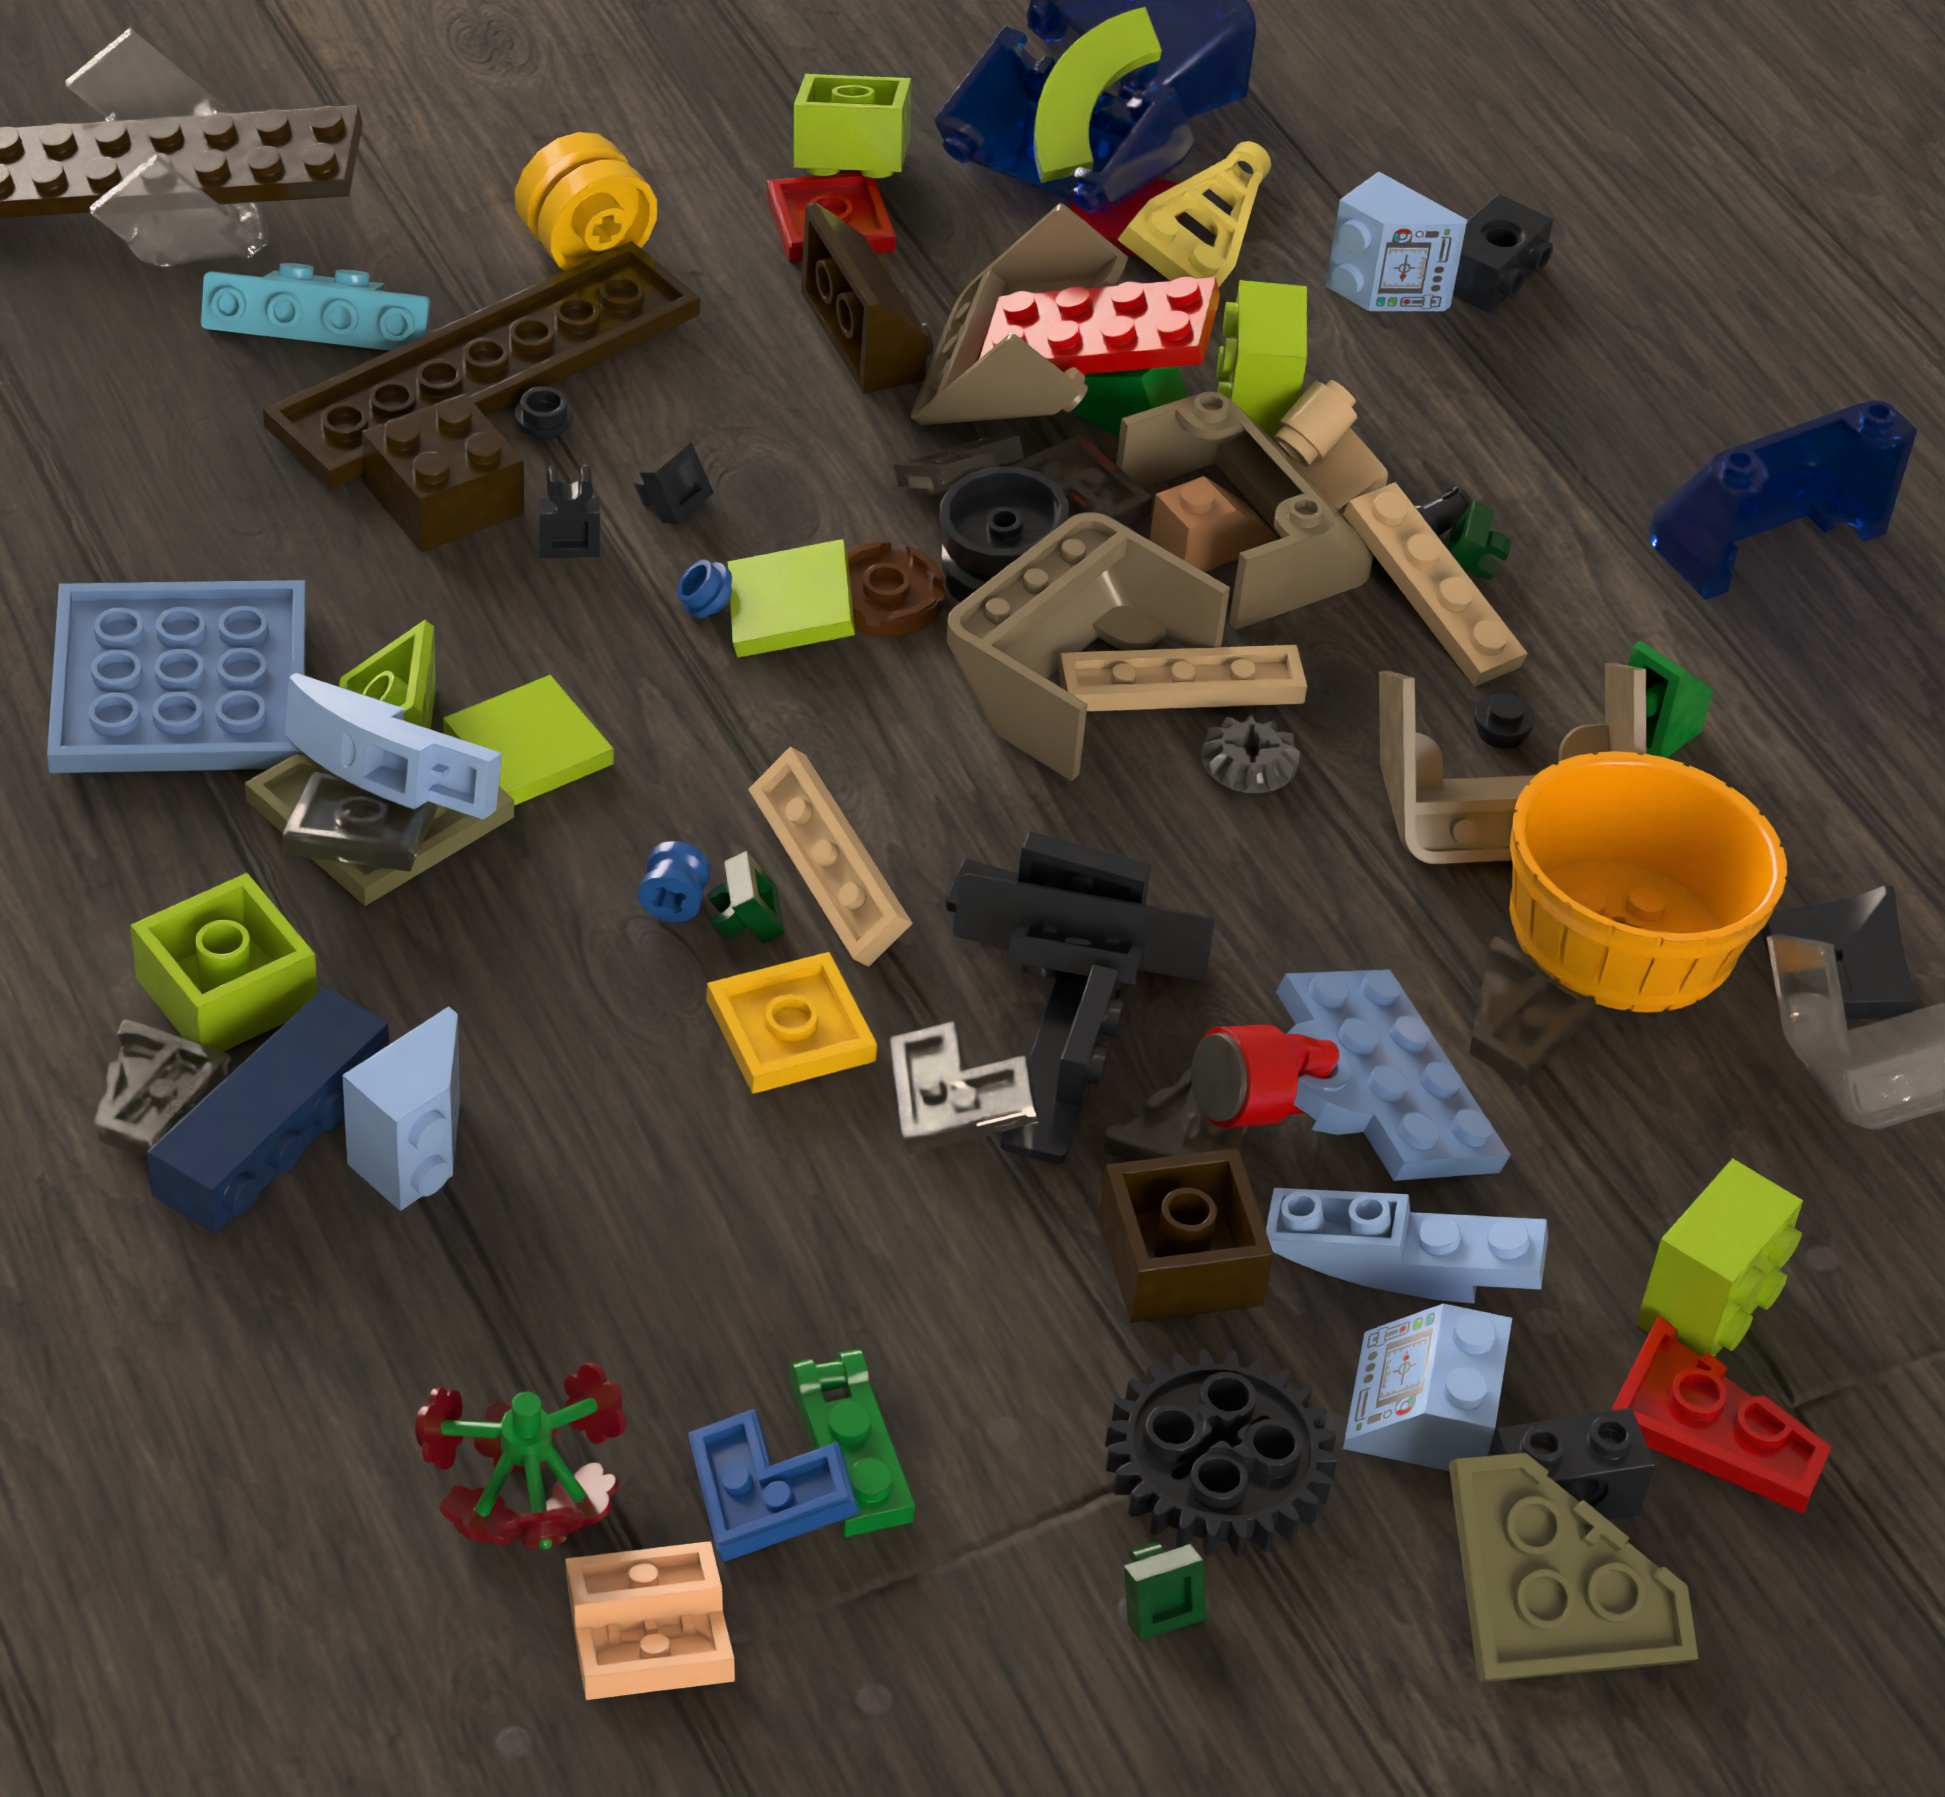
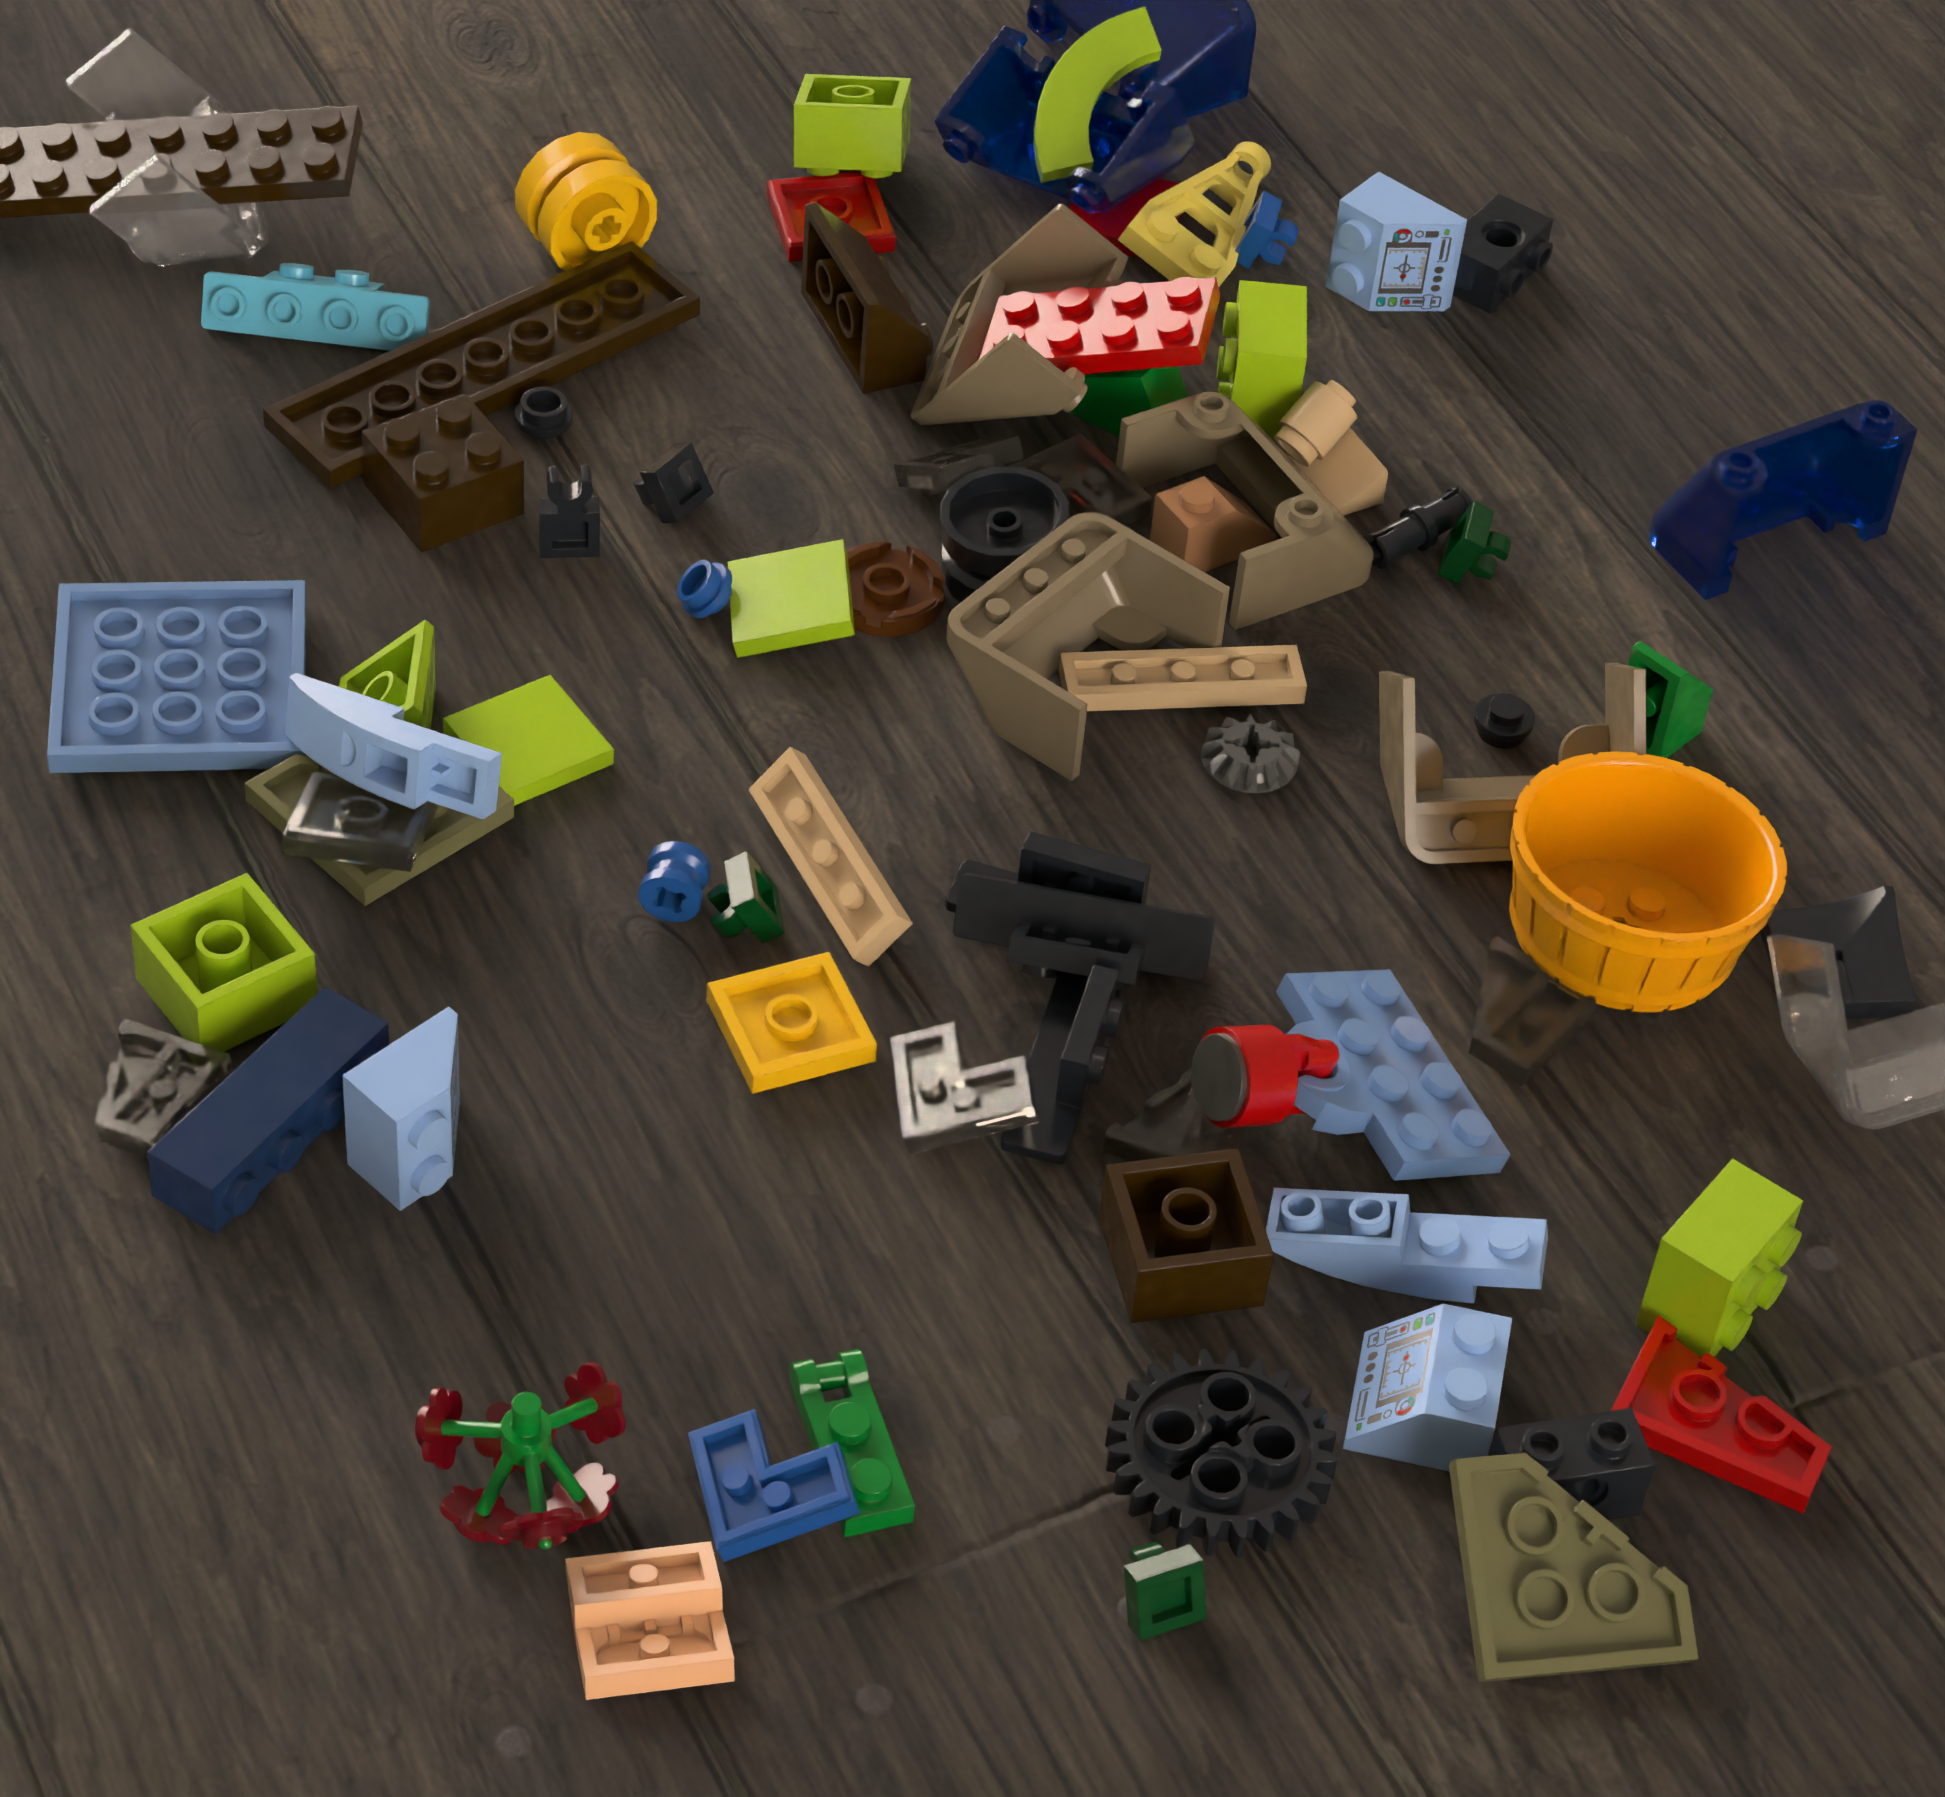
tan plate [1343,482,1528,687] -> none
none -> blue tile [1235,191,1299,269]

